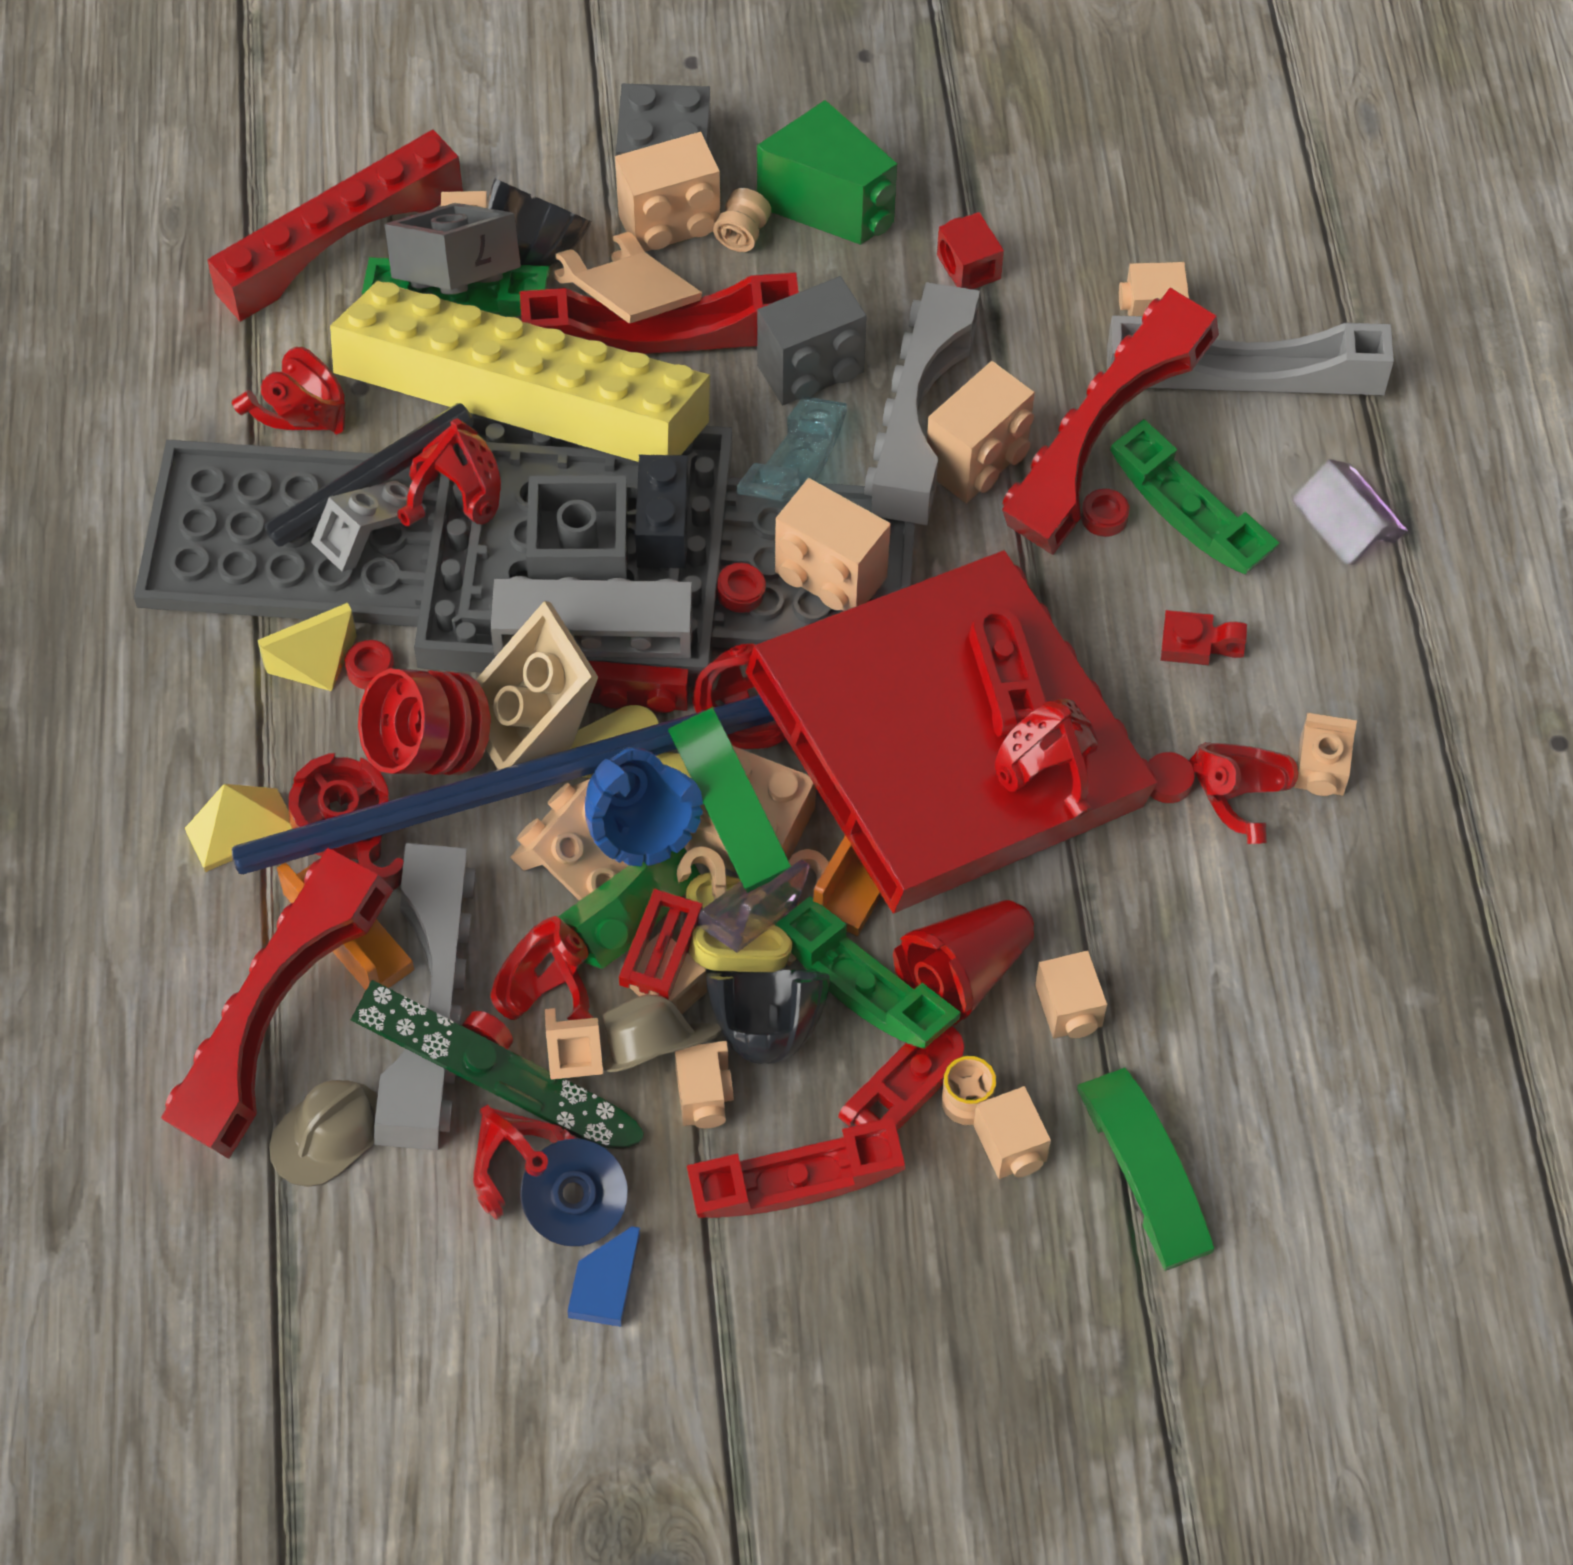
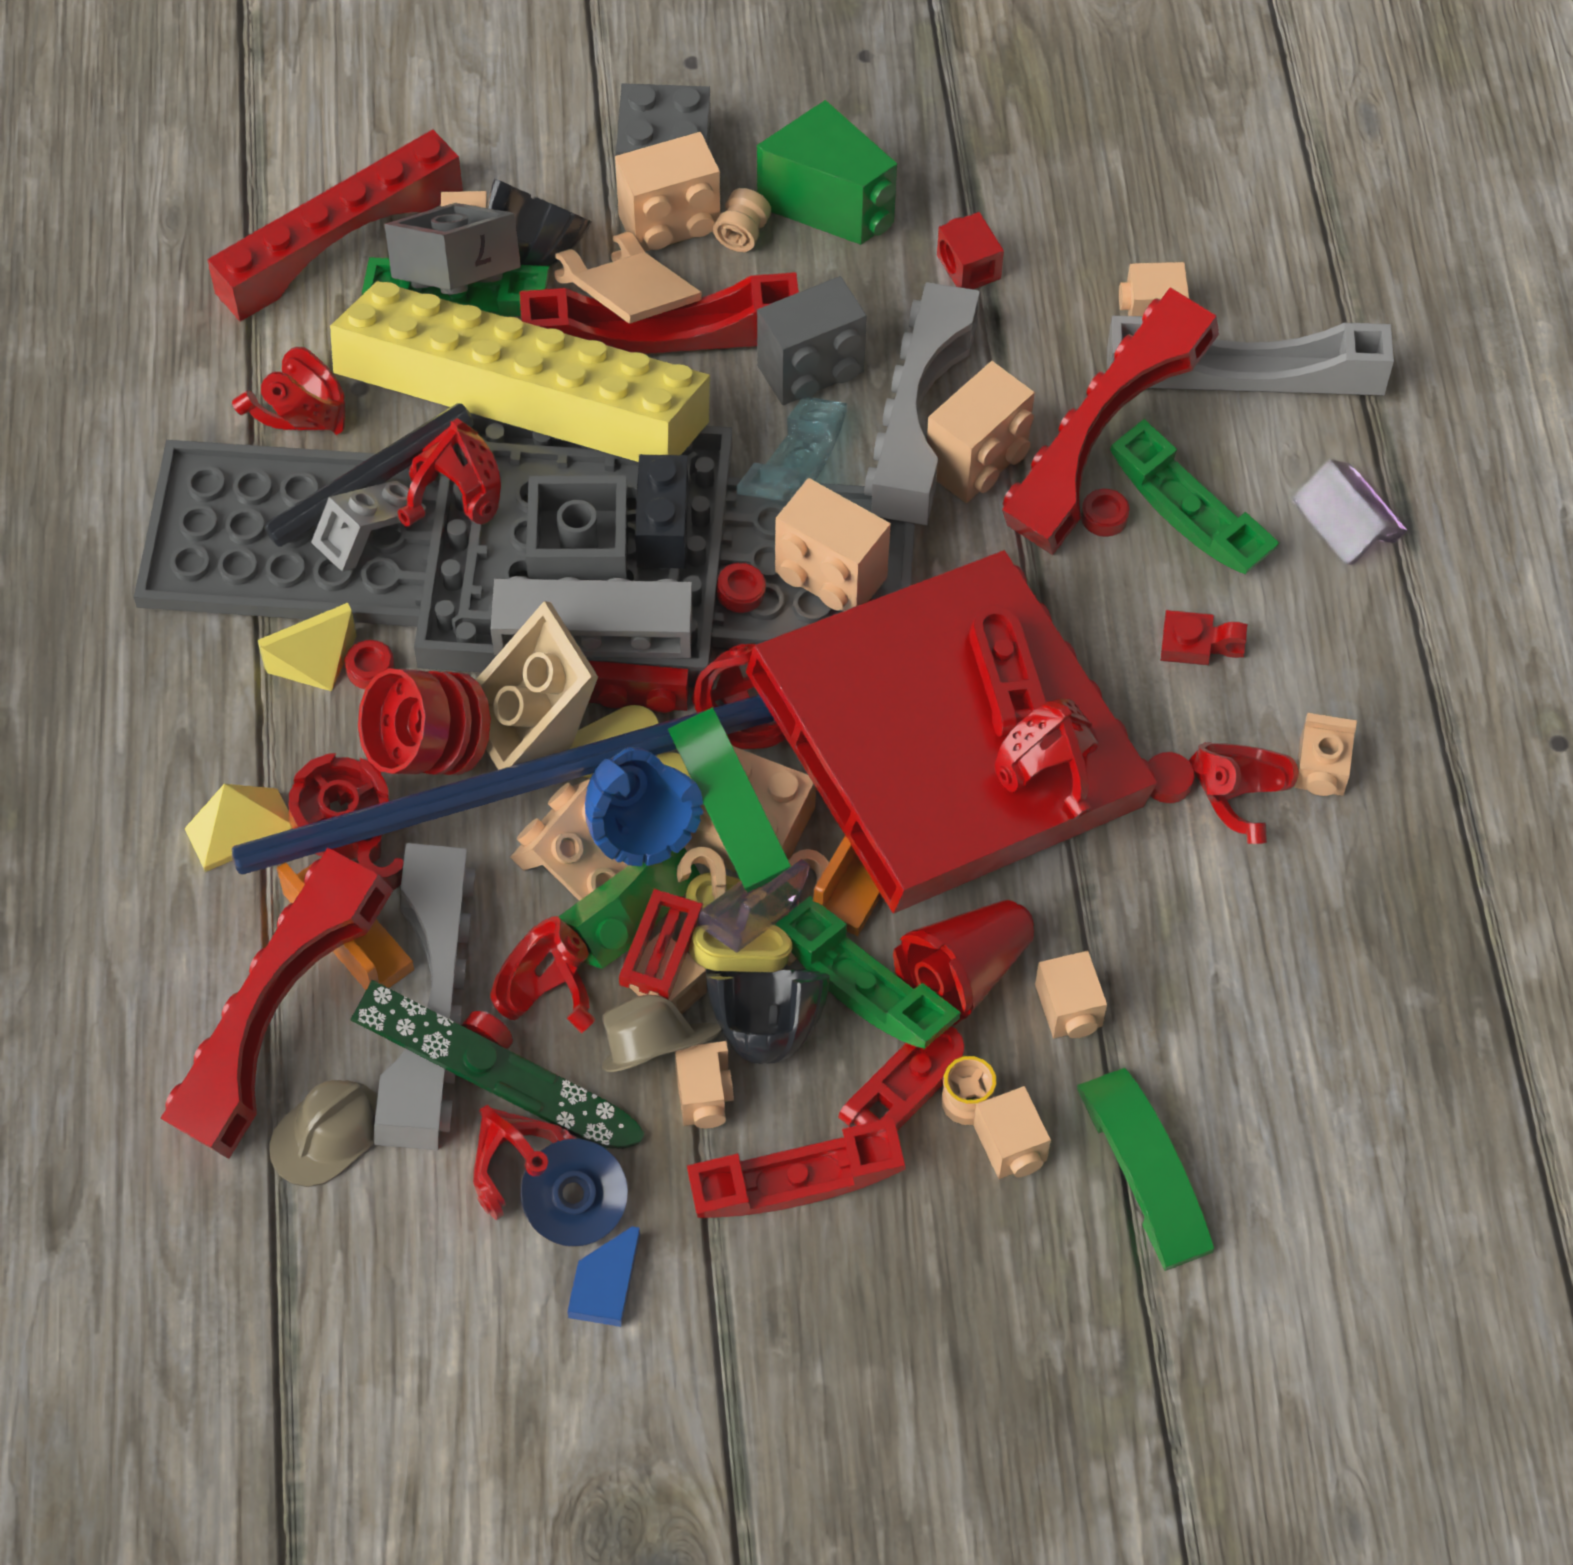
light nougat panel [545,1008,603,1079] -> none

